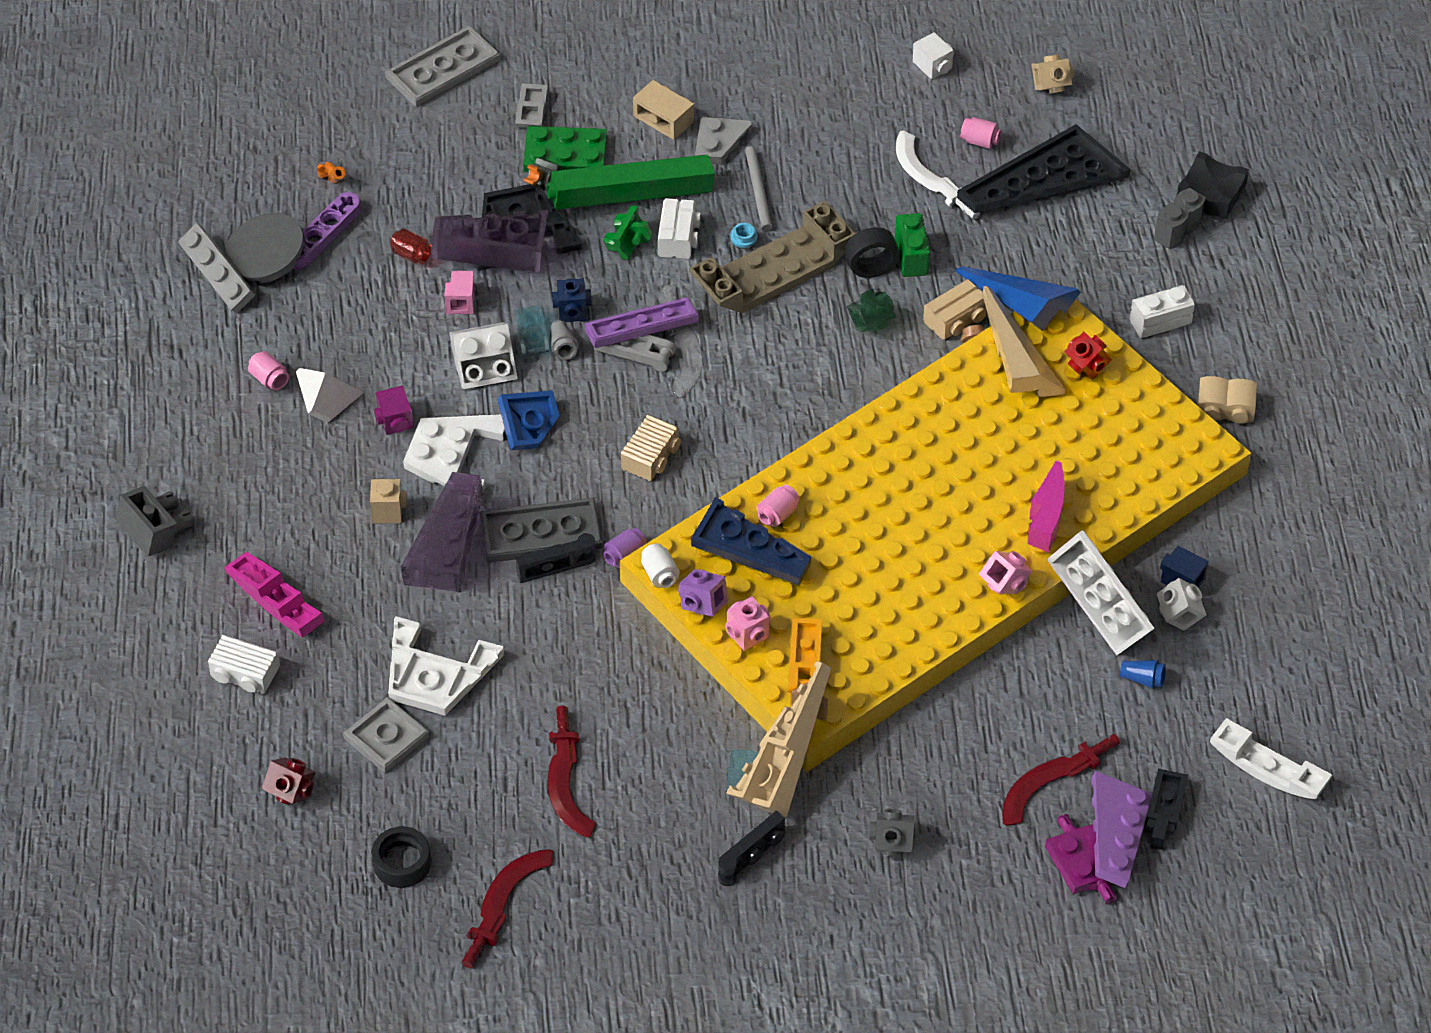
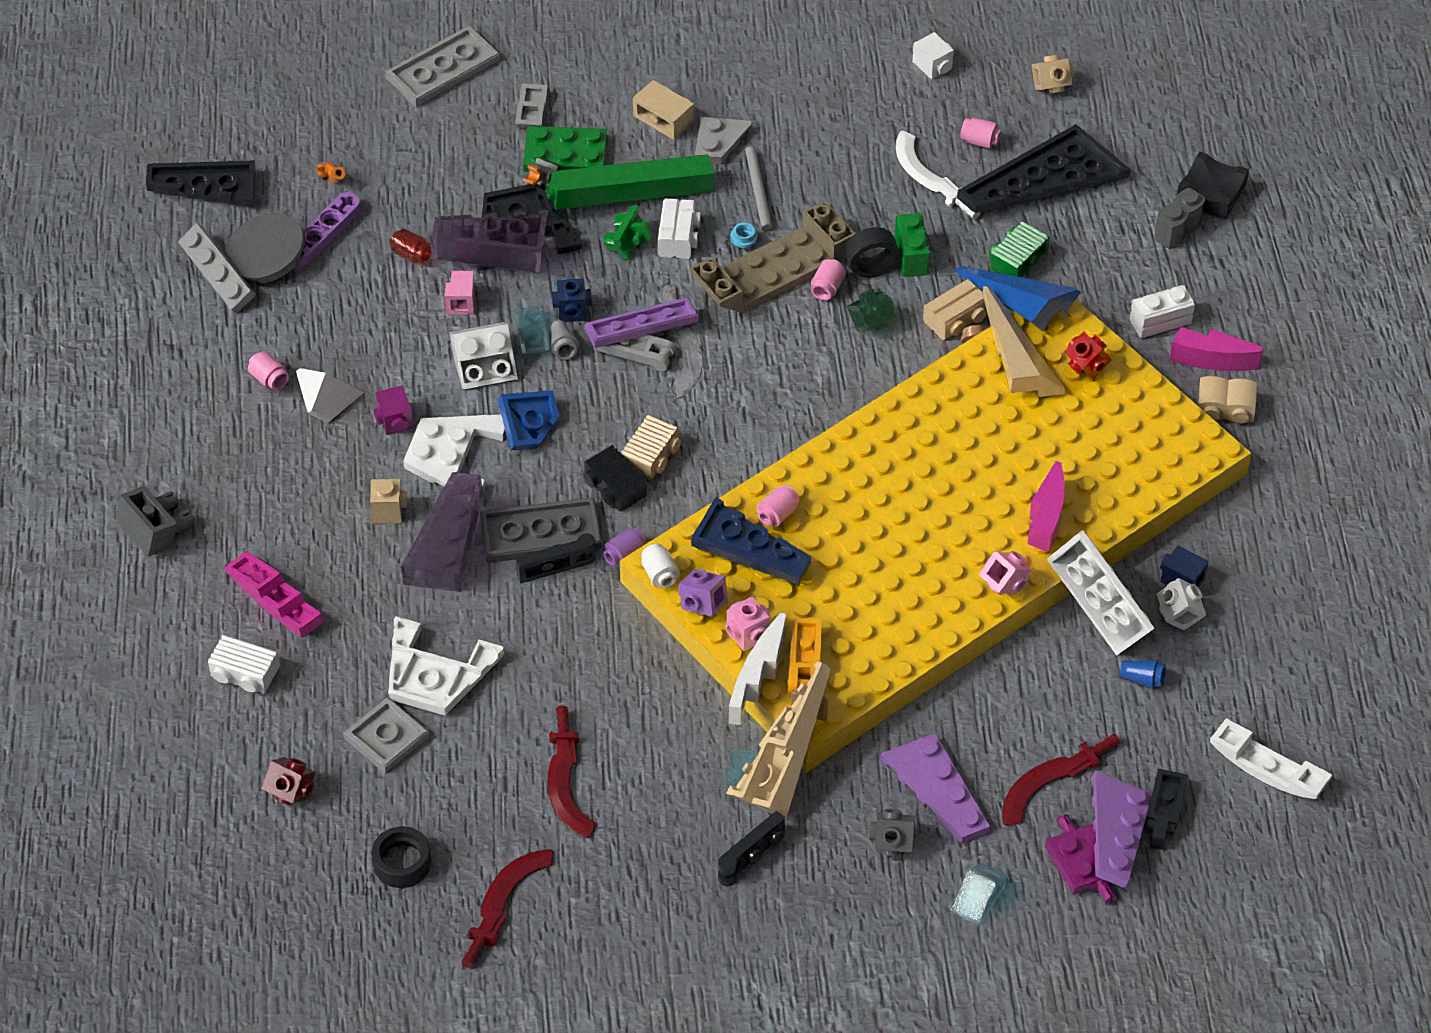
none -> black wing [146,160,256,207]
none -> black brick [583,445,647,512]
none -> white slope [729,613,786,725]
none -> bright pink brick [811,259,846,300]
none -> medium lavender wing [880,733,990,844]
none -> clear light blue slope [951,863,1009,926]
none -> green brick [989,221,1050,277]
none -> dark pink slope [1170,327,1263,371]

